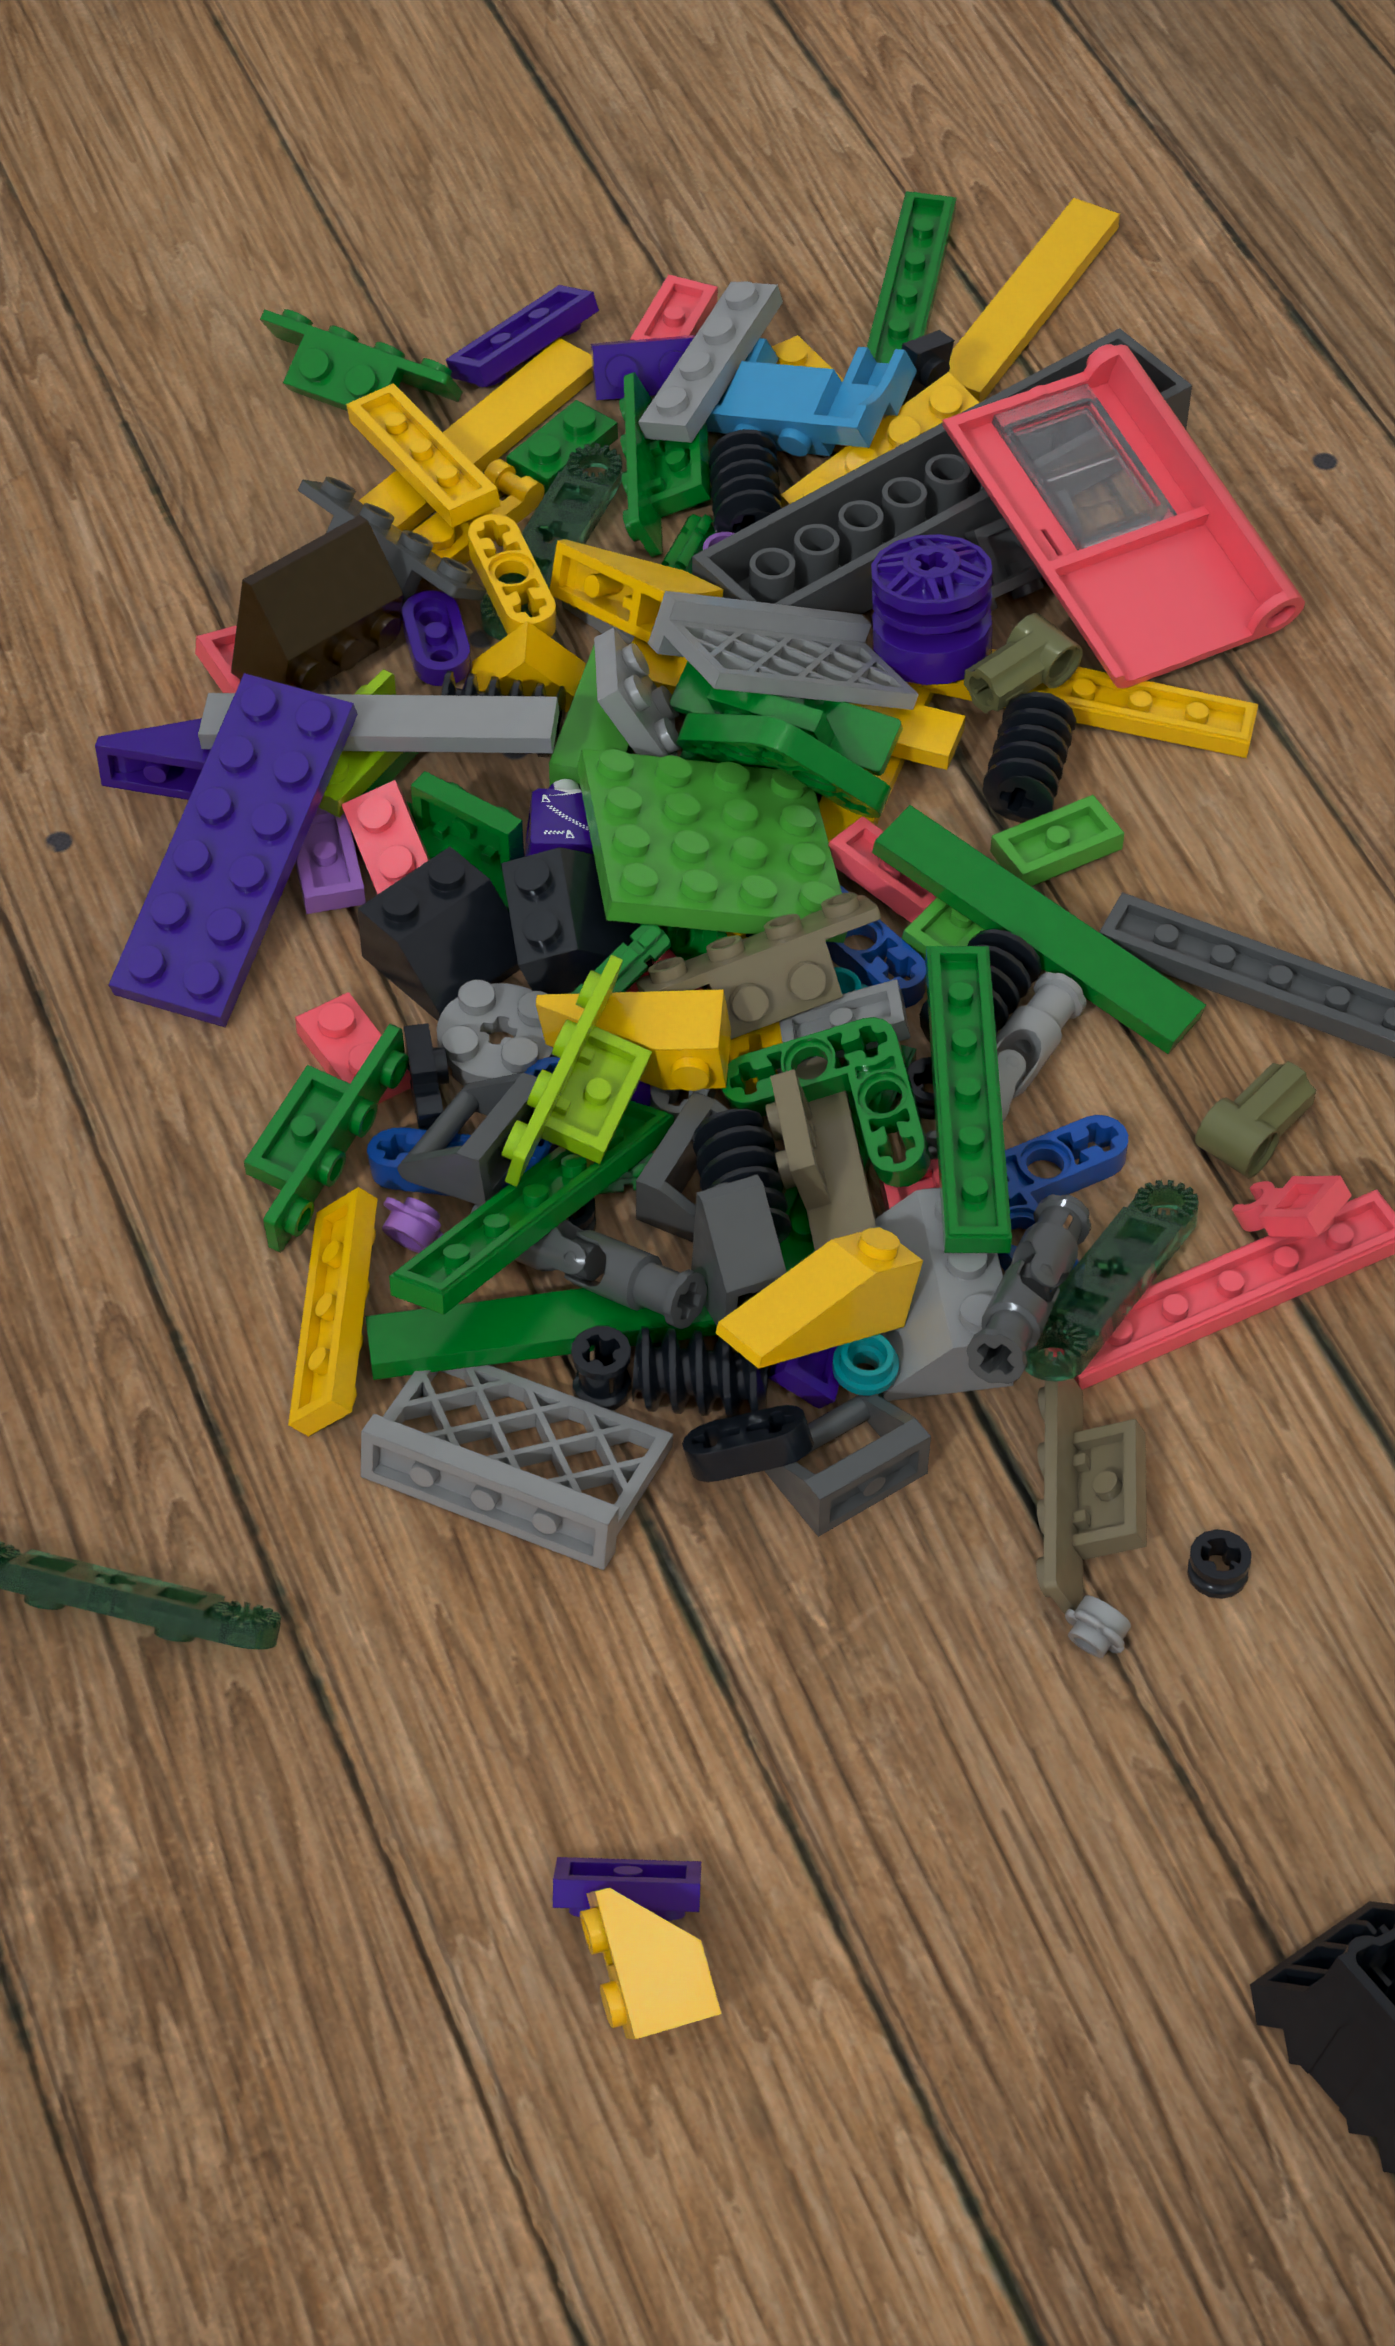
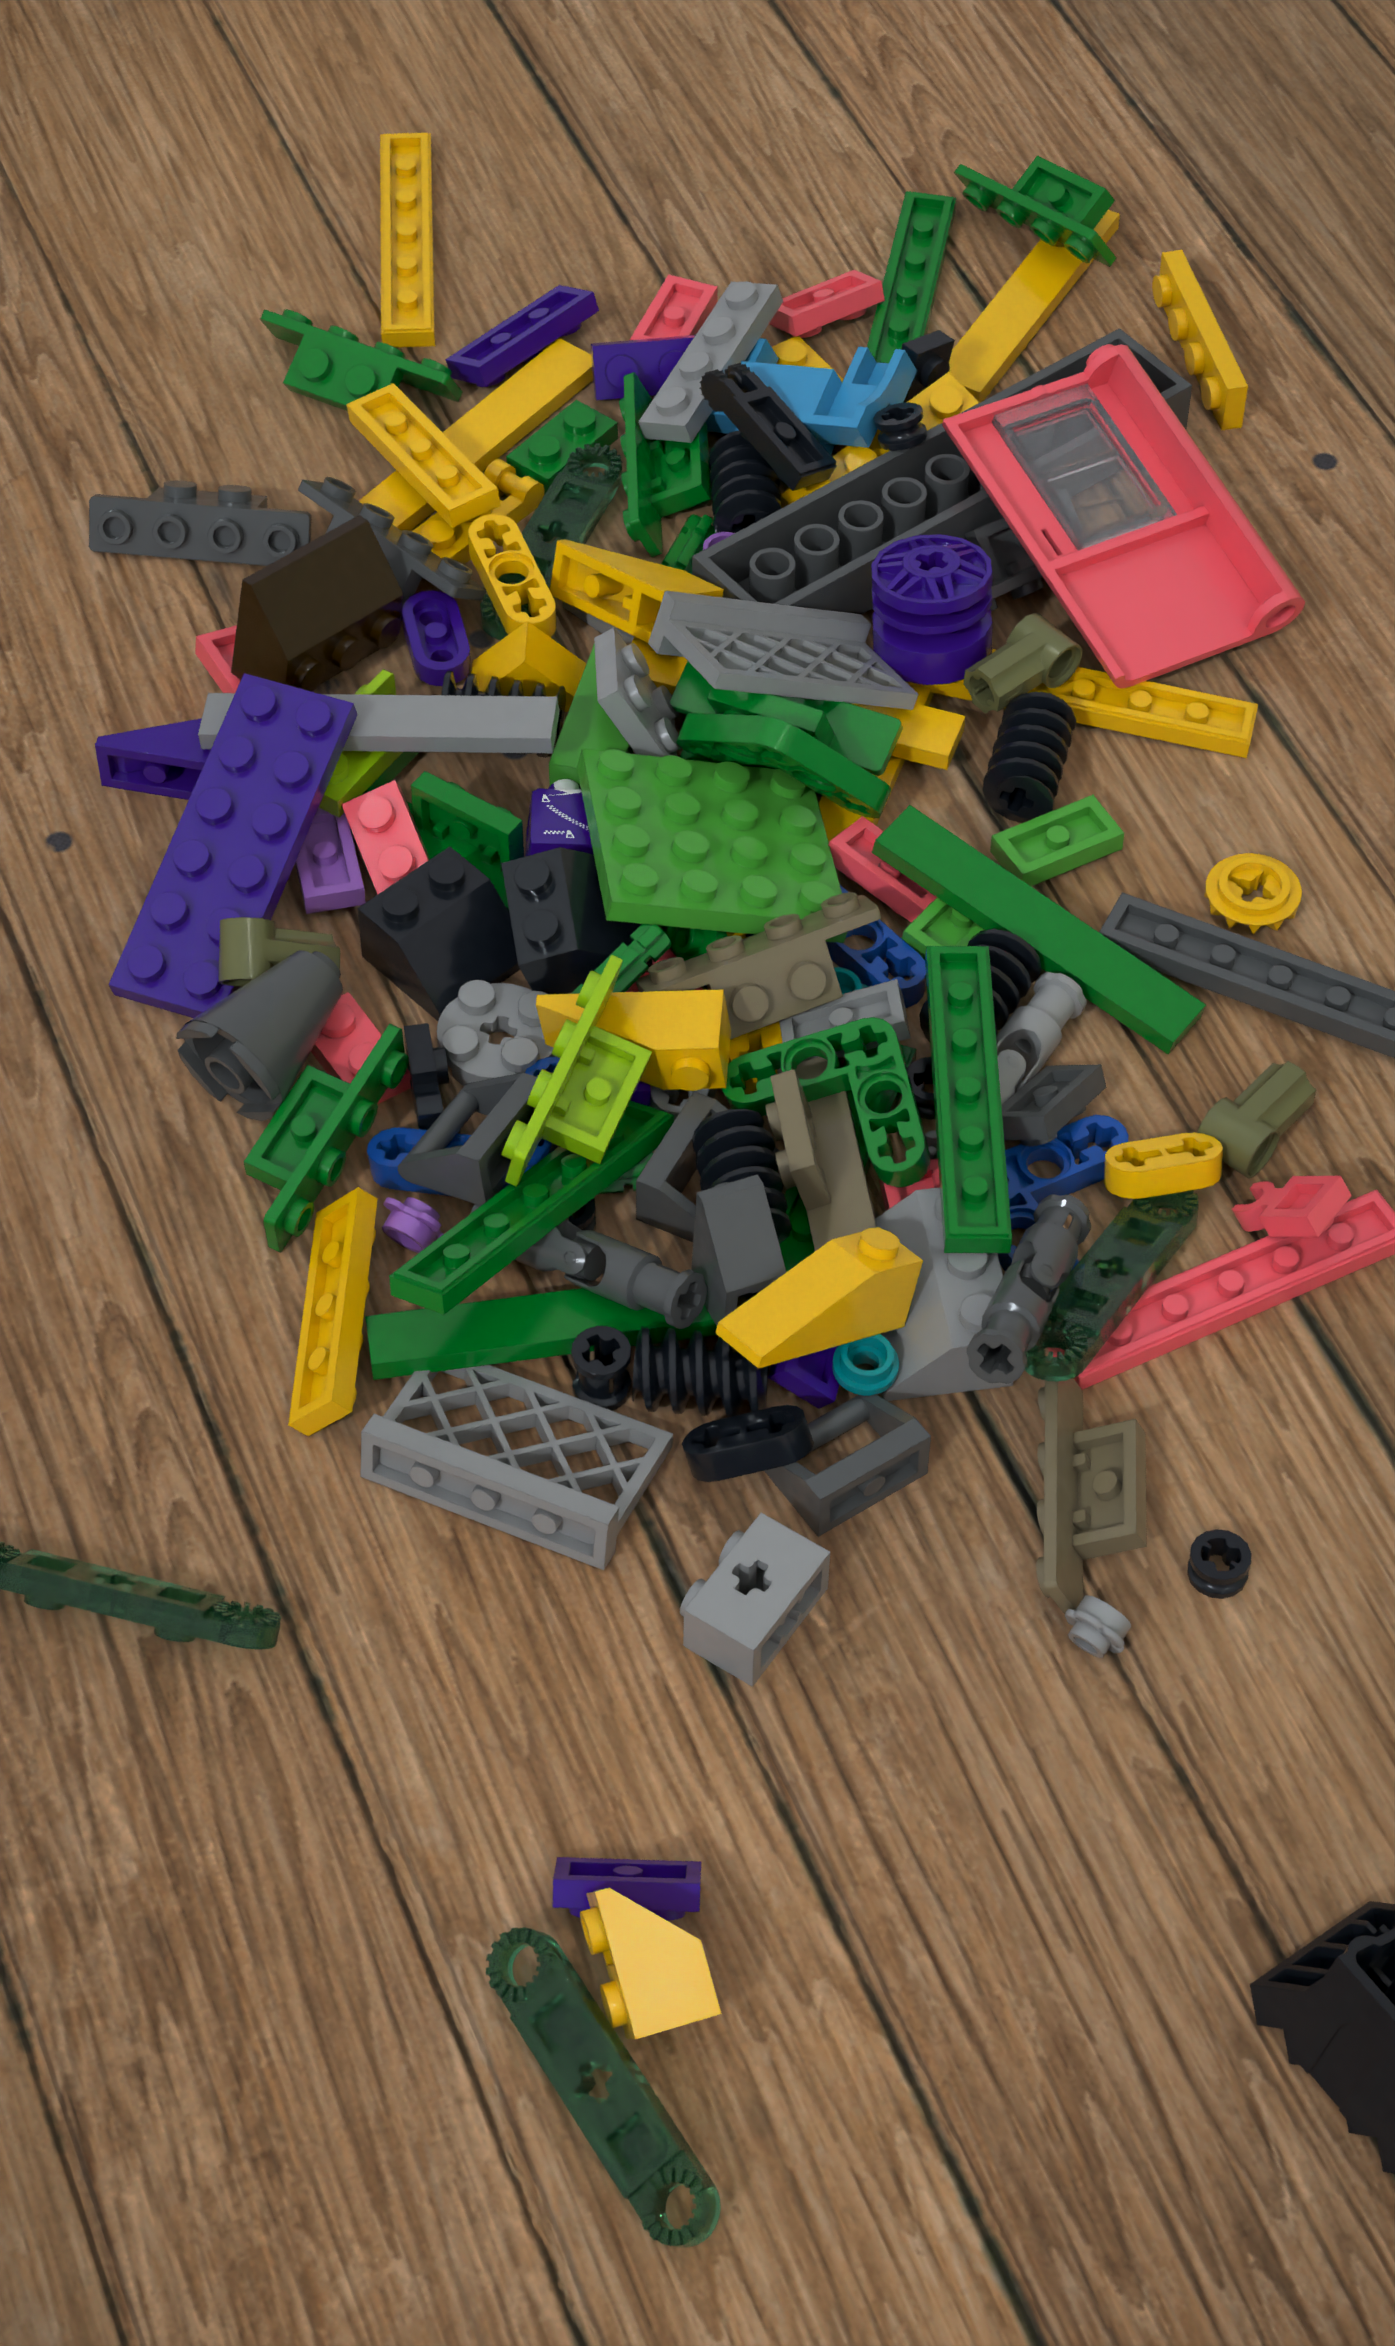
none -> dark grey bracket [89,480,312,566]
none -> dark grey cone [176,950,343,1121]
none -> olive piece [219,917,340,987]
none -> yellow tile [380,133,435,348]
none -> clear green piece [486,1927,721,2248]
none -> light grey brick [680,1513,830,1687]
none -> black hinge [699,363,837,491]
none -> coral plate [769,270,885,338]
none -> black bush [873,402,928,451]
none -> green bracket [954,155,1117,267]
none -> dark grey plate [1001,1064,1106,1146]
none -> yellow beam [1104,1132,1223,1199]
none -> yellow plate [1152,250,1248,431]
none -> yellow gear [1204,853,1302,934]

